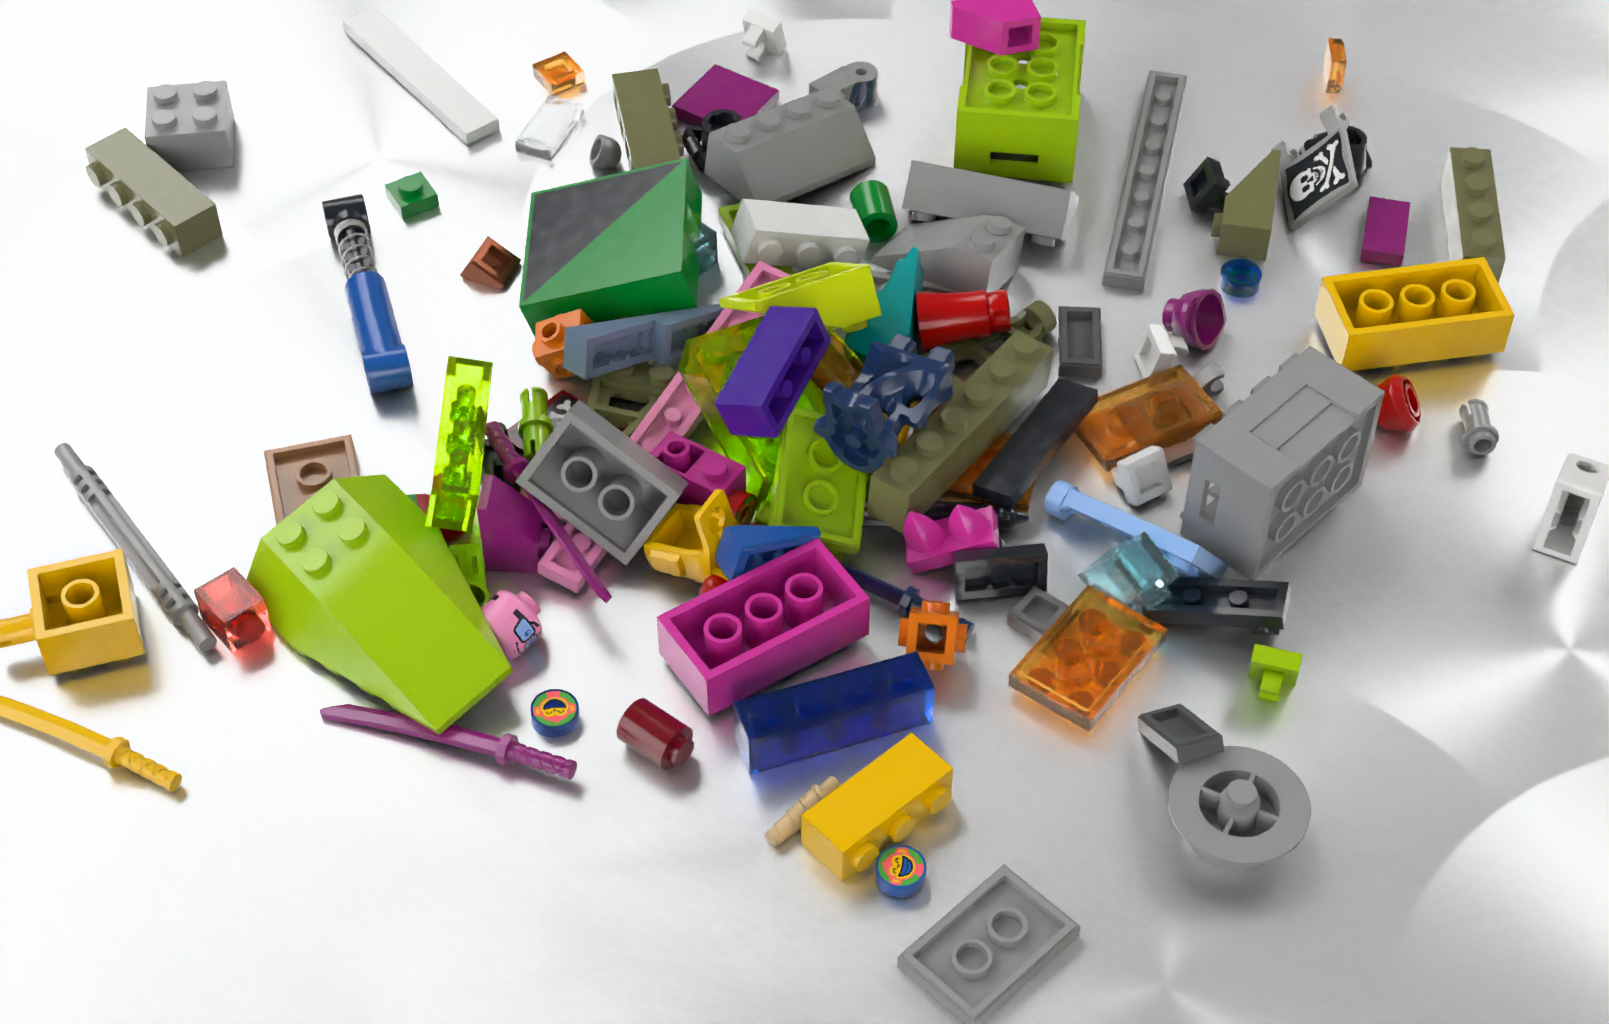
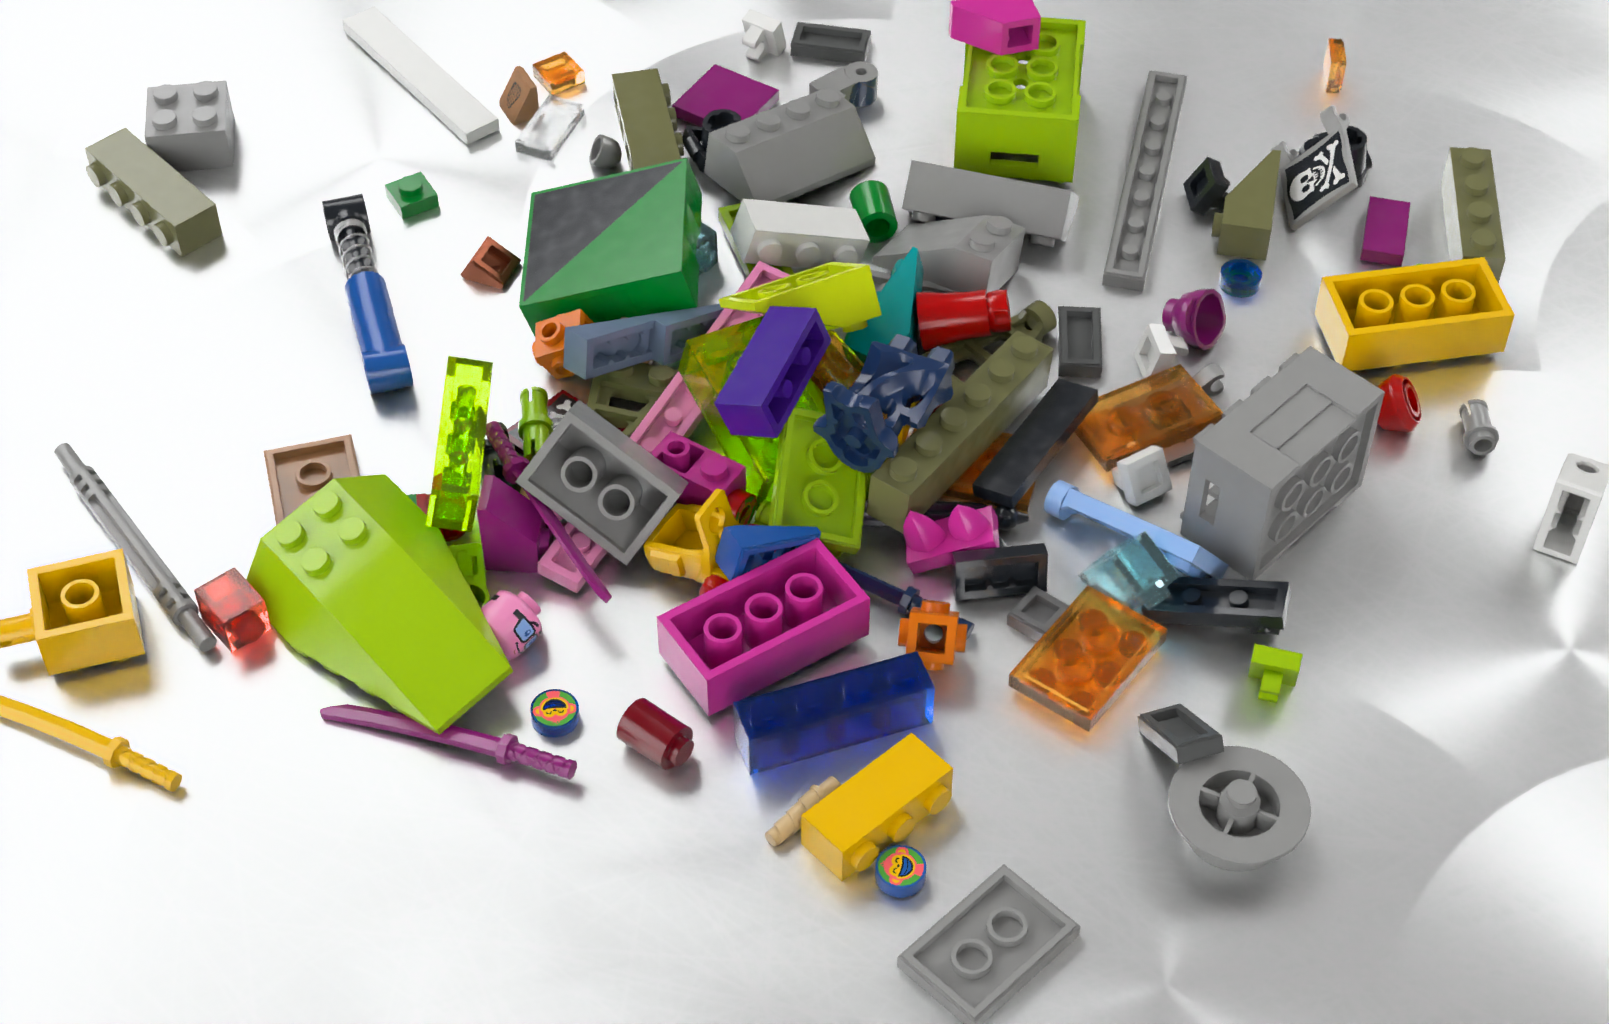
none -> medium nougat slope [499,65,540,125]
none -> dark grey tile [790,22,871,63]

